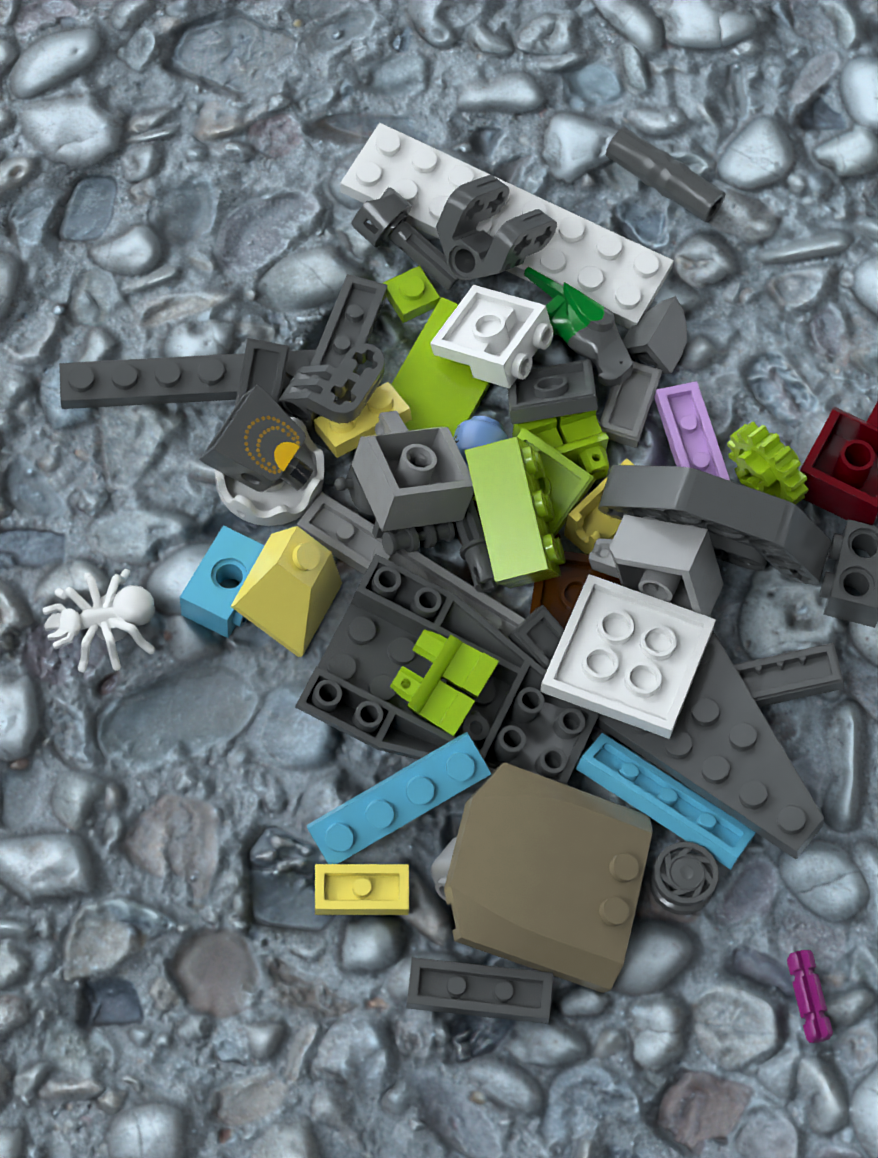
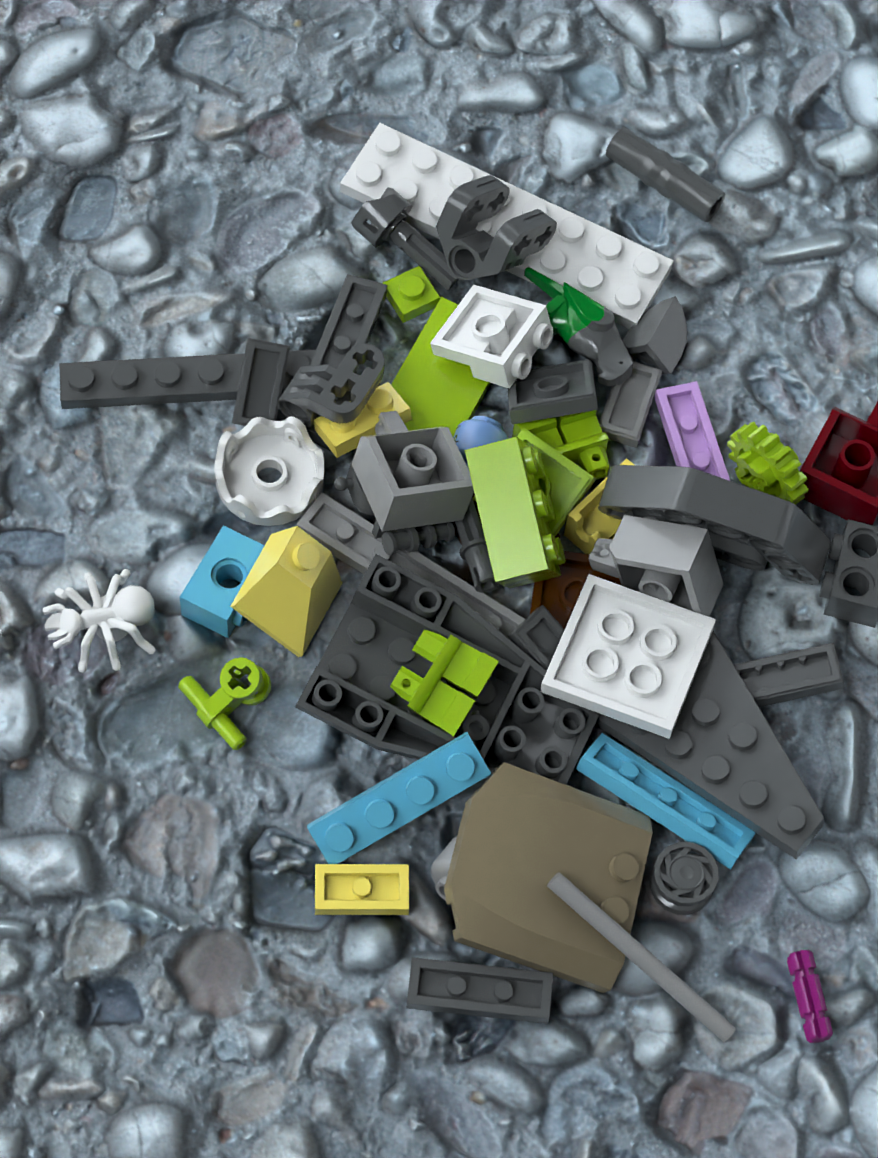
dark grey torso [199,385,313,492] -> none
none -> lime piece [178,657,271,750]
none -> light grey piece [547,872,736,1042]

